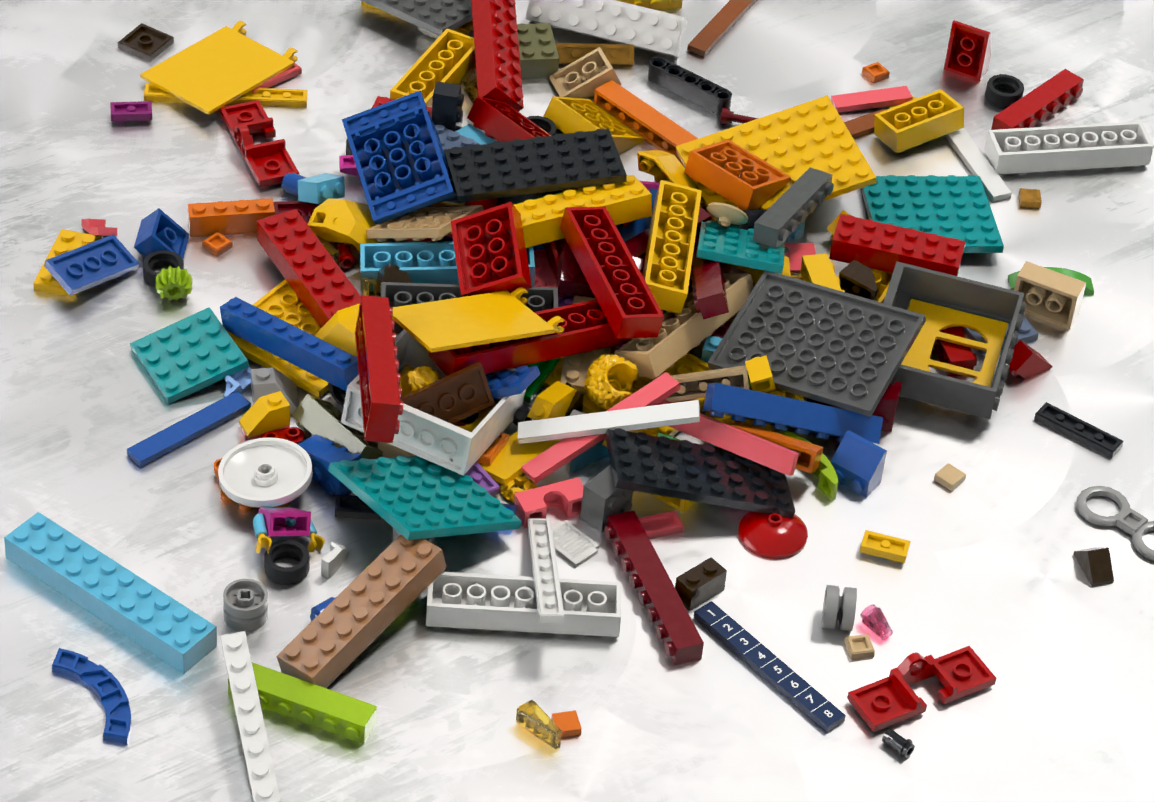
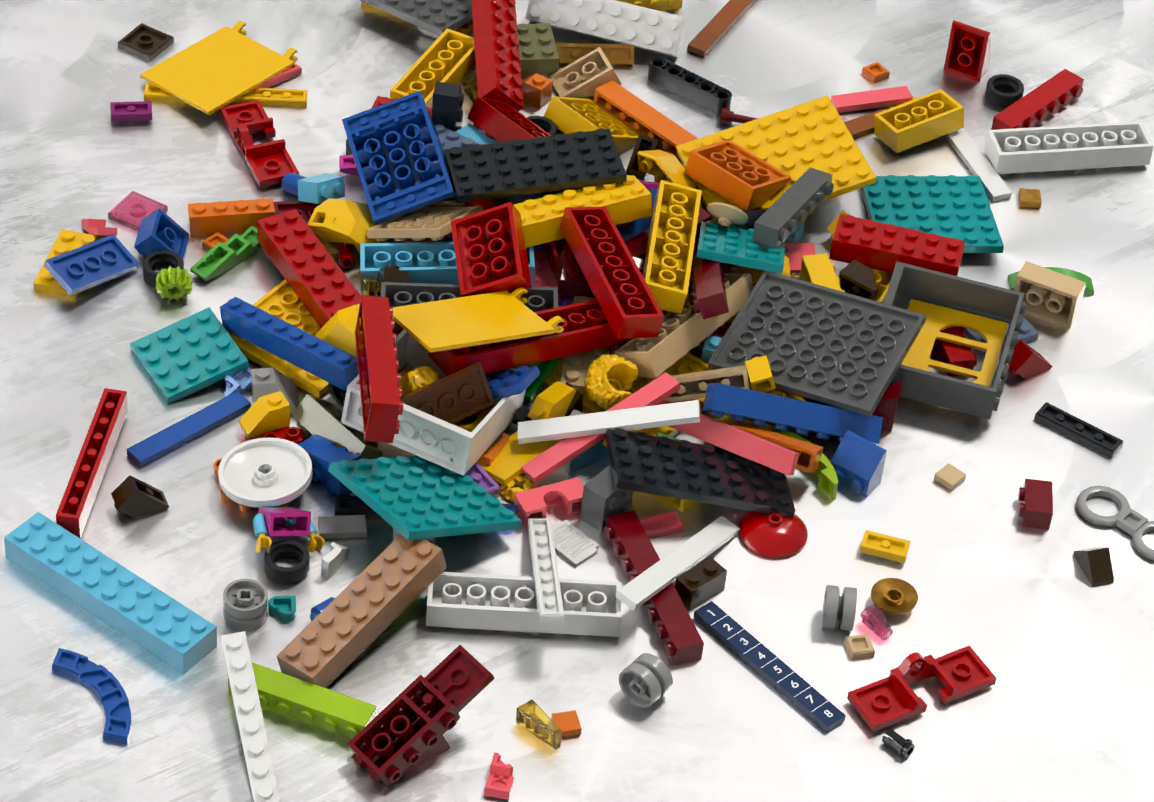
none -> red brick [56,388,128,538]
none -> clear pink tile [108,191,168,232]
none -> dark brown slope [111,475,169,518]
none -> bright green slope [190,225,261,281]
none -> teal tile [268,595,296,622]
none -> light grey tile [318,515,367,539]
none -> dark red wedge [347,645,495,787]
none -> coral slope [484,753,514,800]
none -> orange slope [522,73,553,109]
none -> white tile [615,516,740,610]
none -> light grey wheel [619,653,673,708]
none -> dark brown slope [626,134,664,179]
none -> pearl gold dish [871,578,918,614]
none -> dark red brick [1018,478,1053,530]

